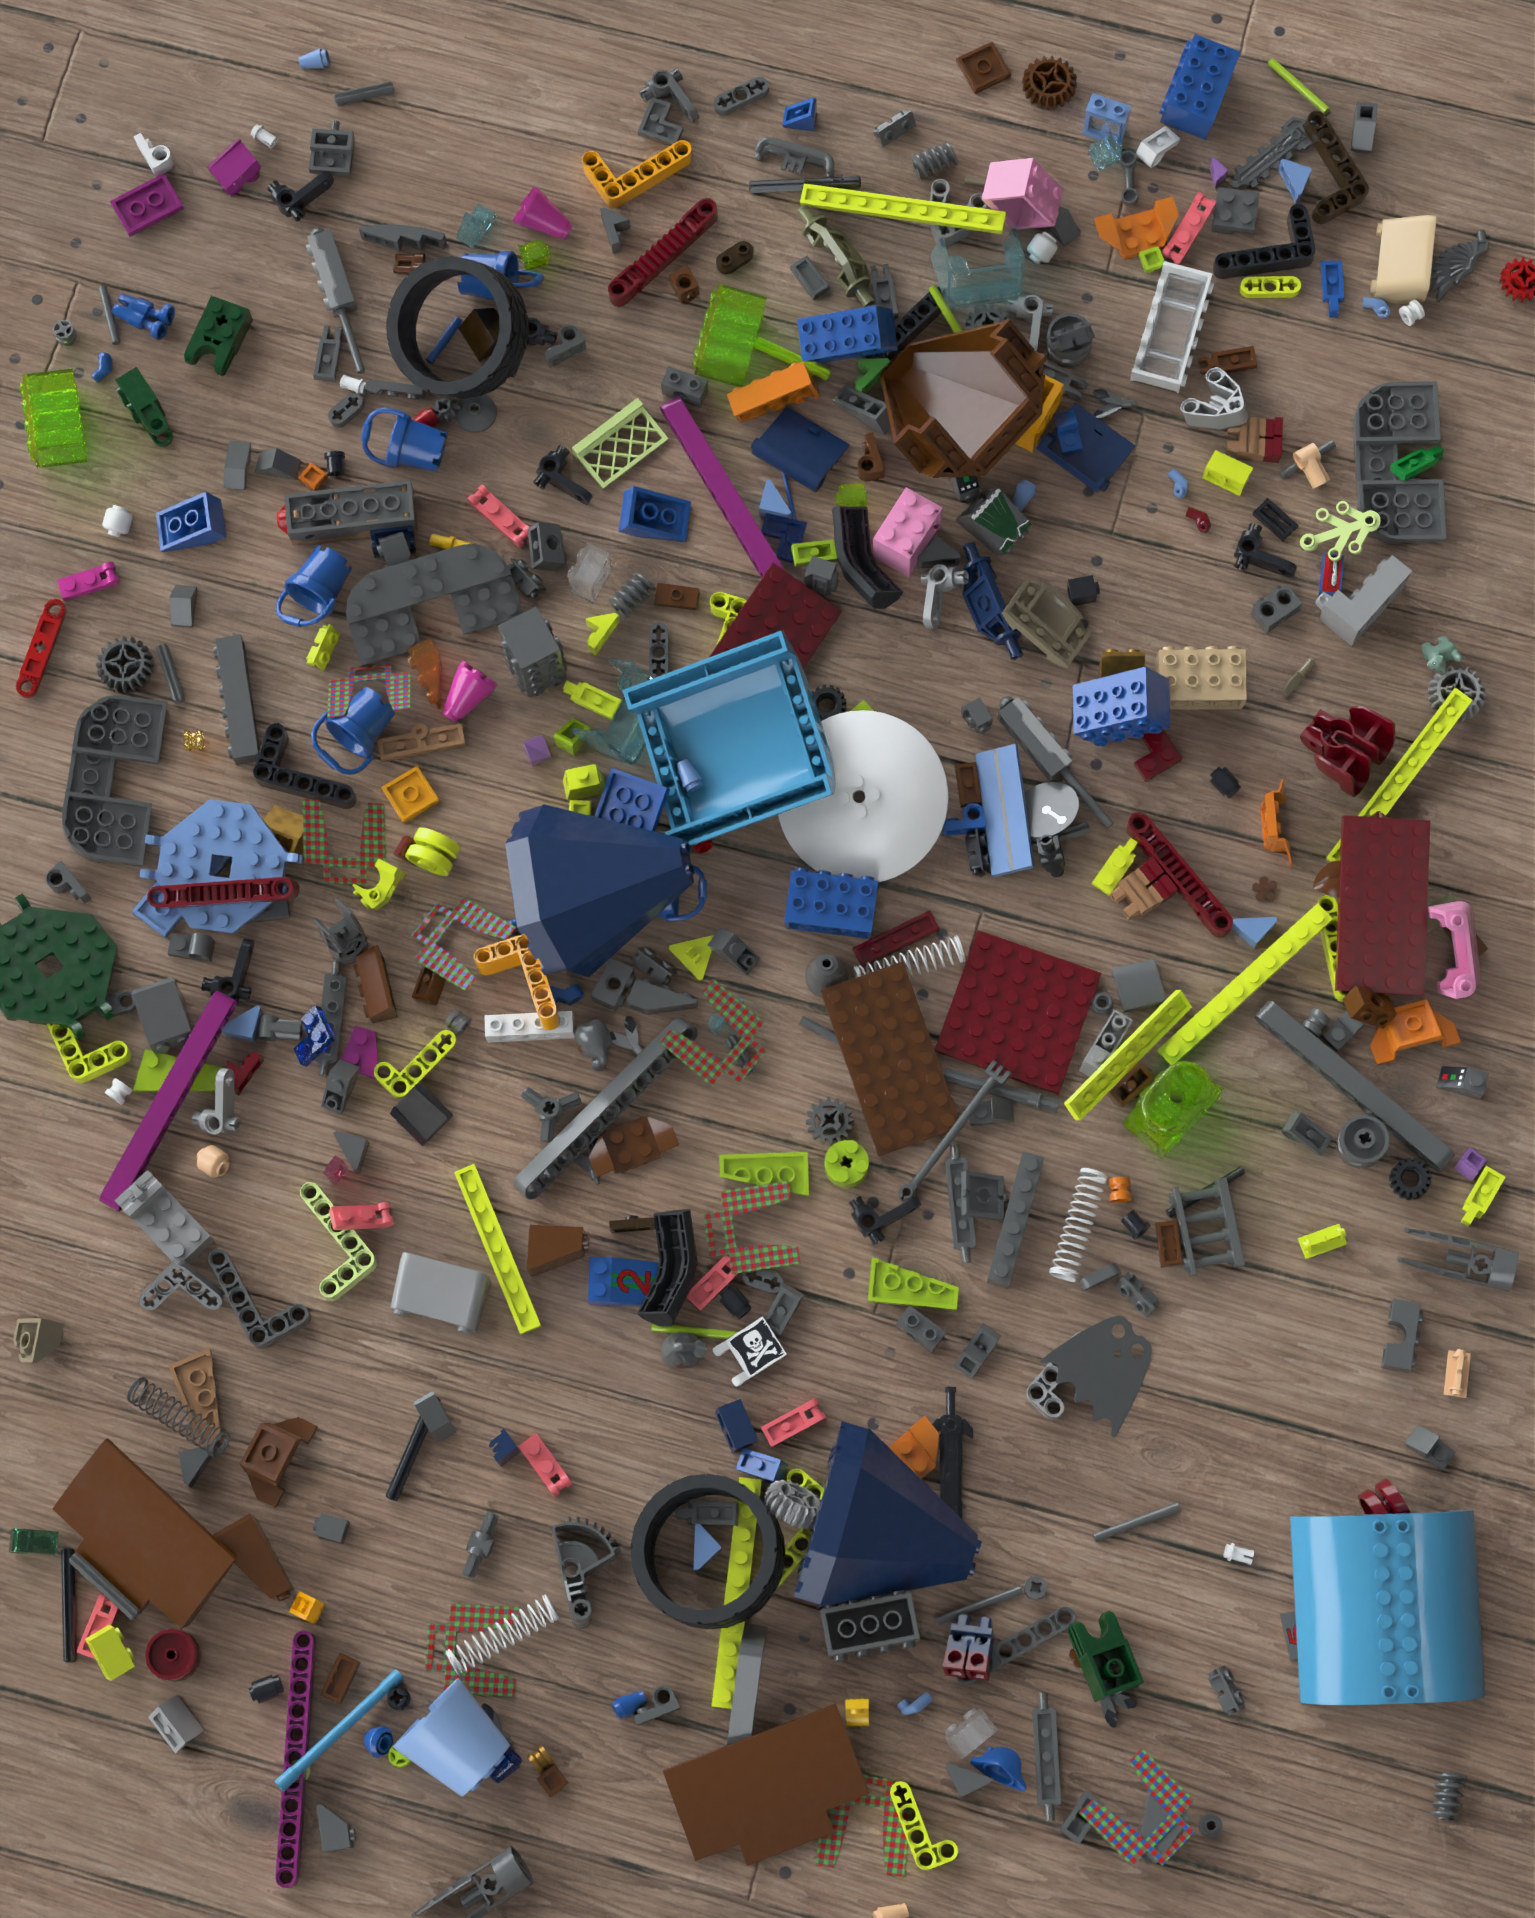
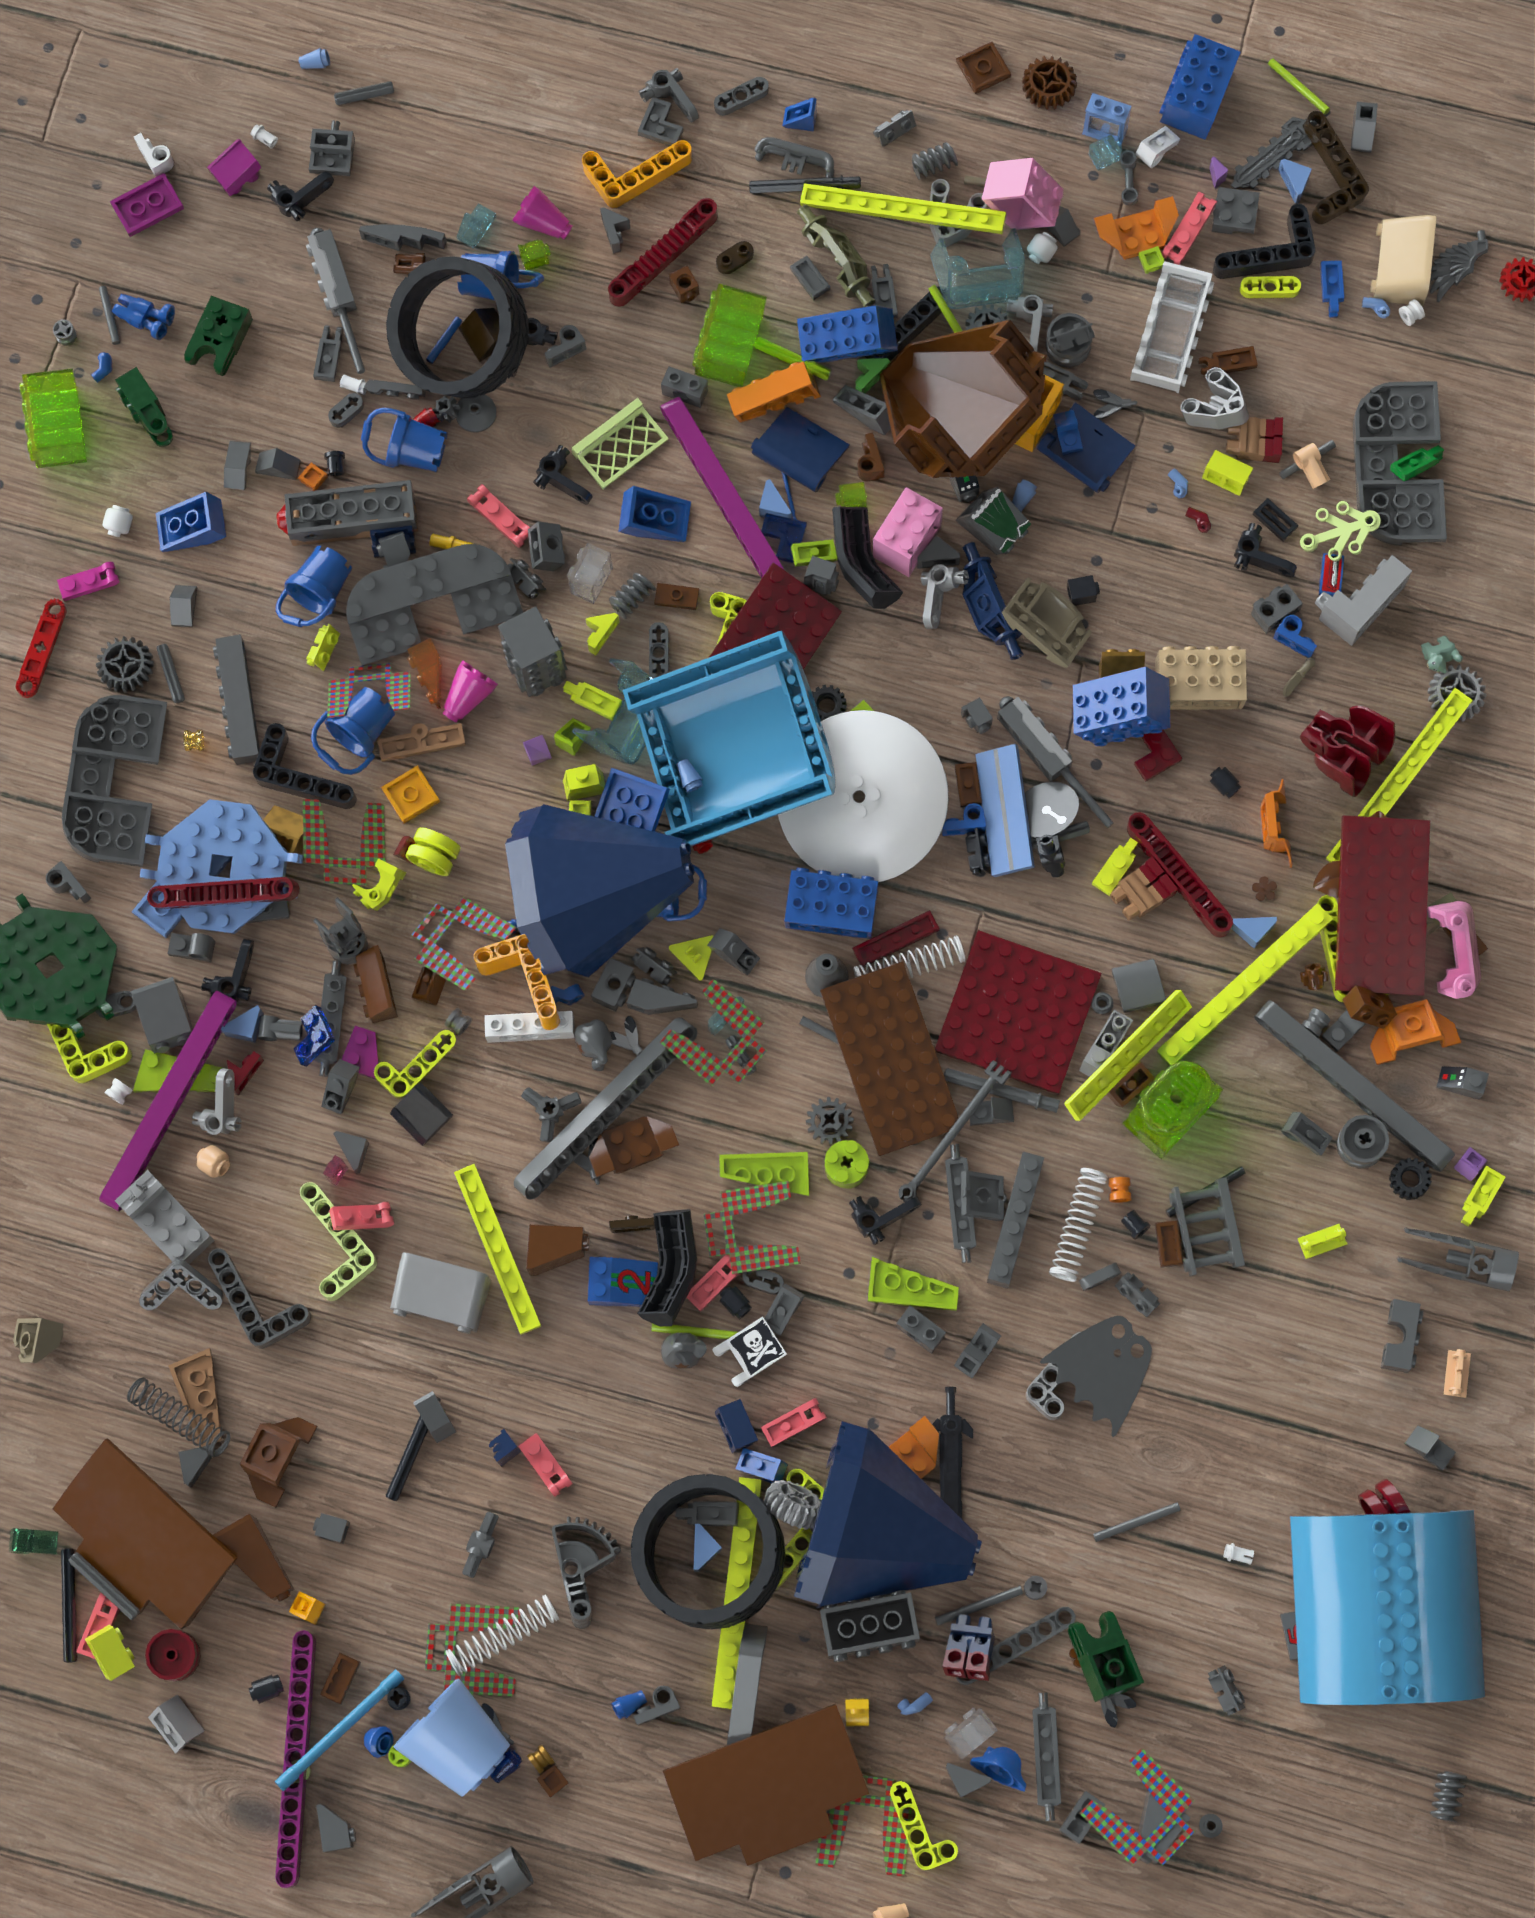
none -> blue plate [1273,615,1317,658]
none -> reddish brown gear [1300,963,1328,990]

